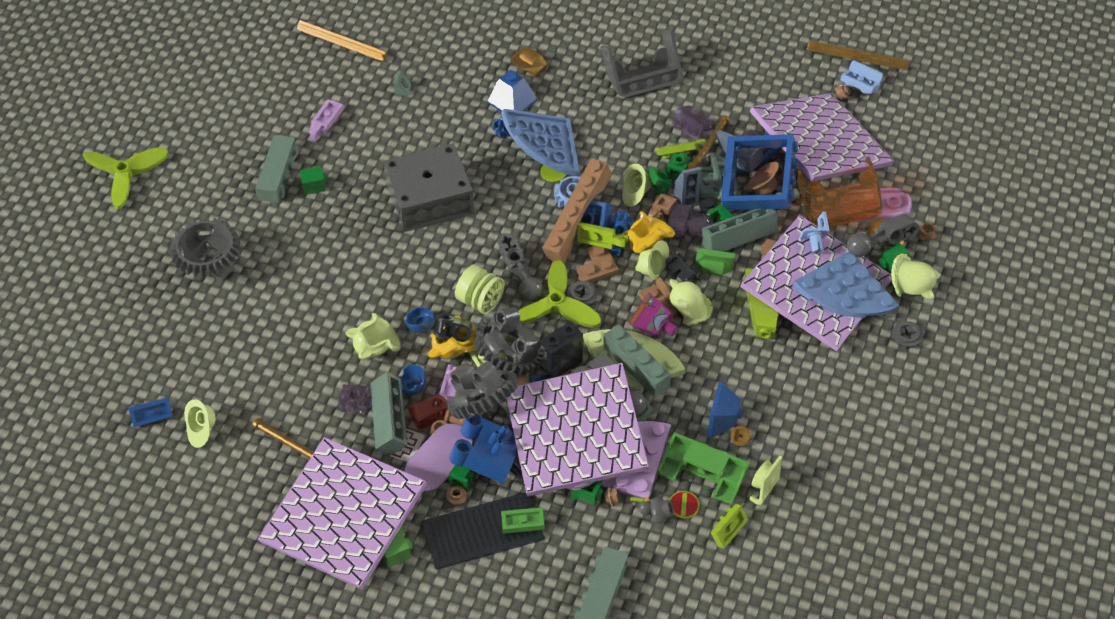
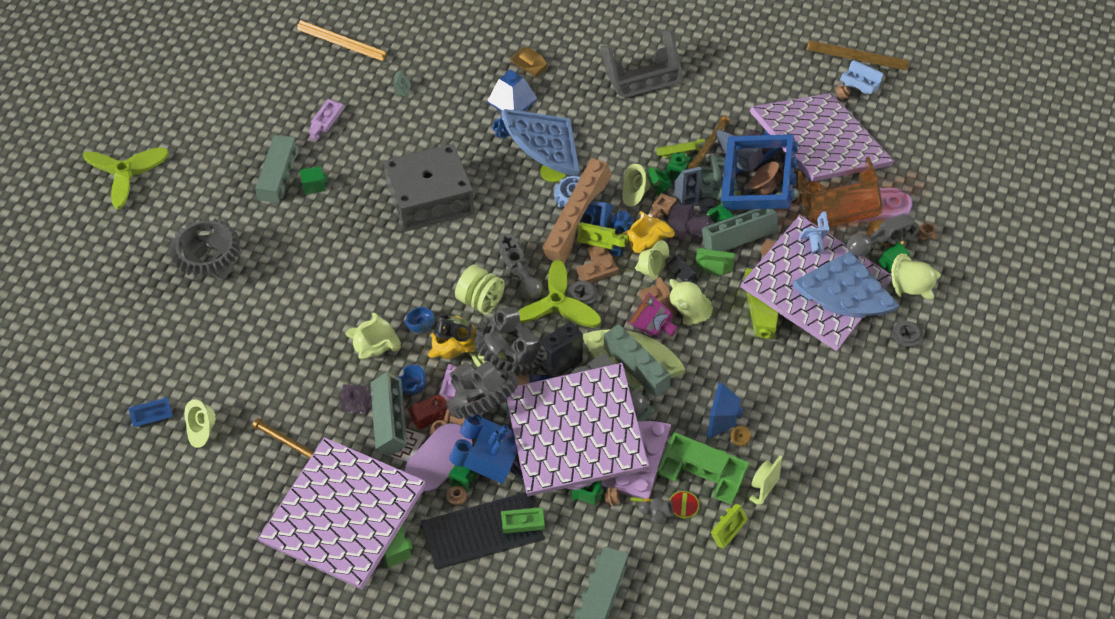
clear purple bracket [672,105,716,141] -> none

